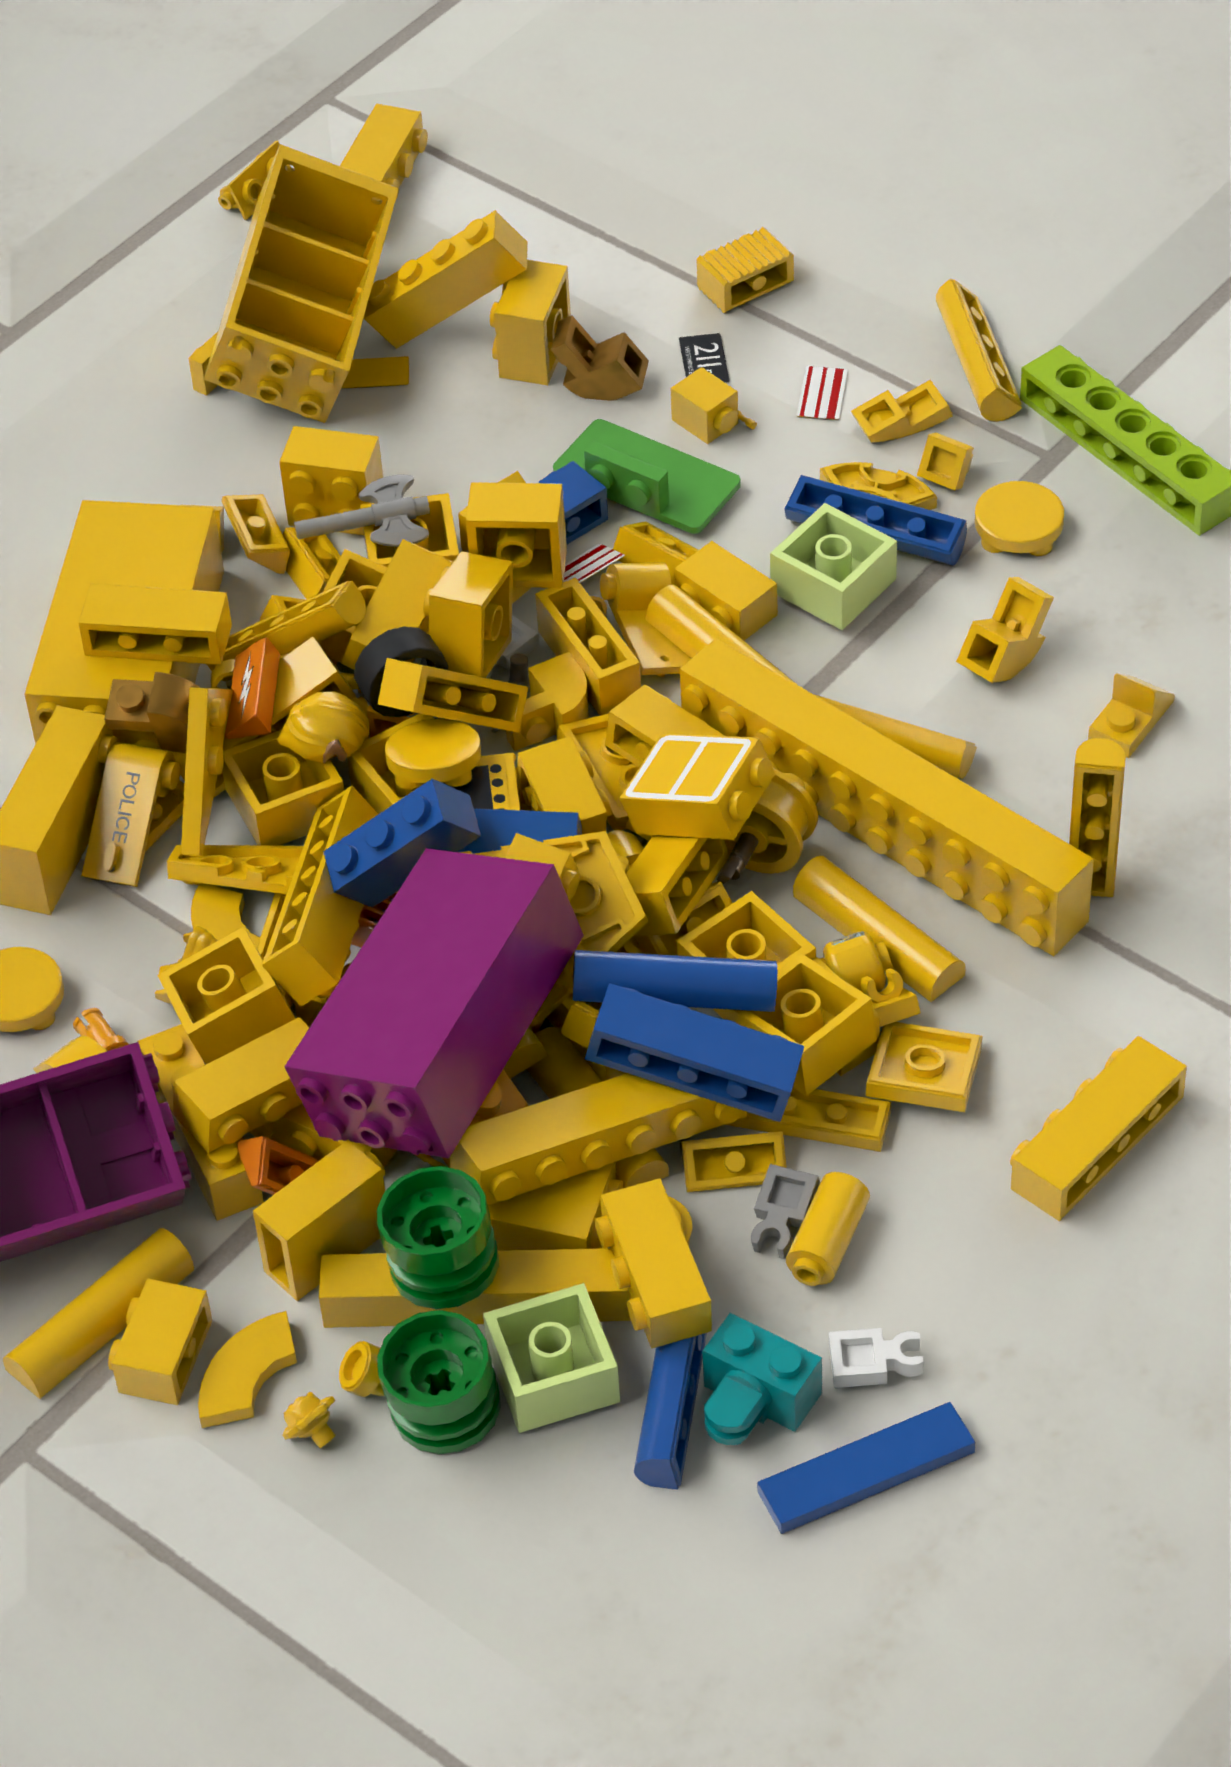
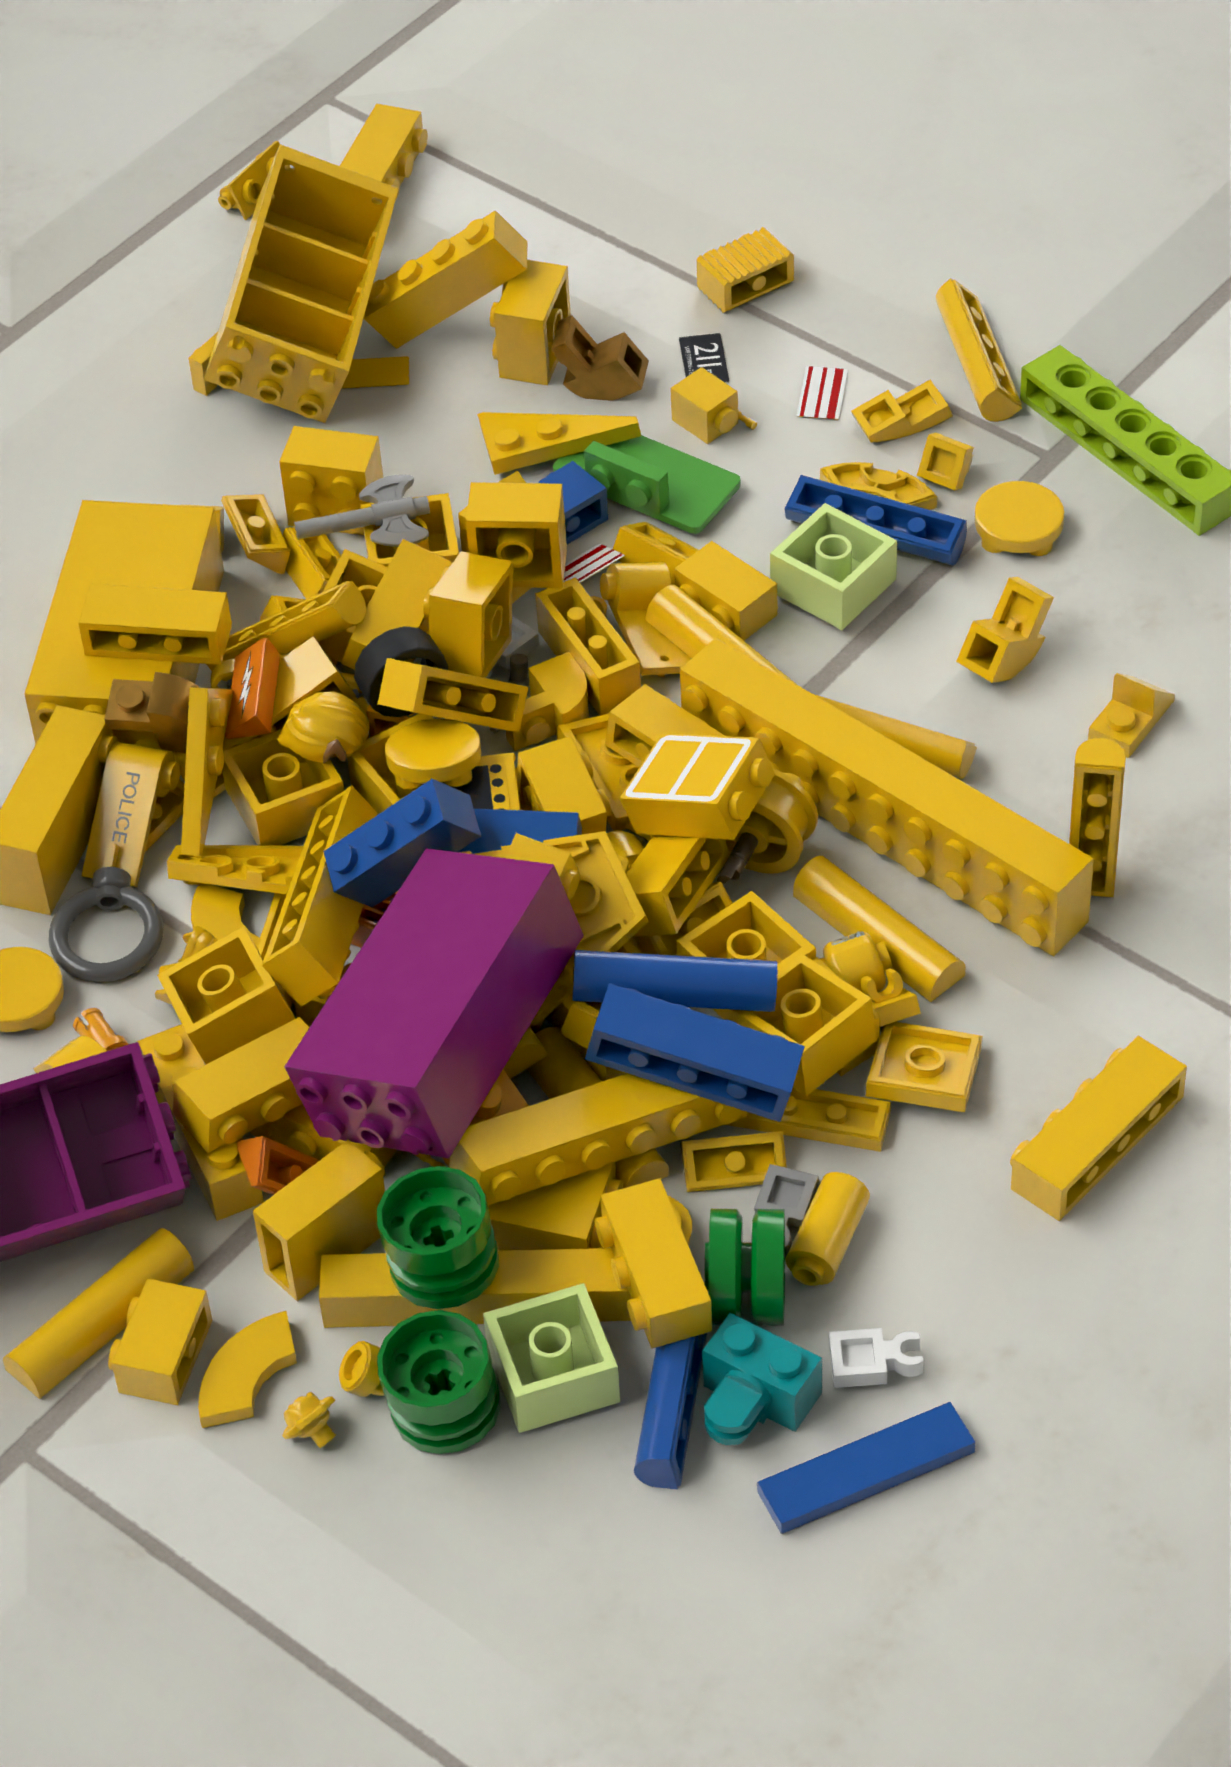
none -> dark grey piece [48,867,163,982]
none -> yellow wing [477,412,641,475]
none -> green wheel [704,1208,785,1326]

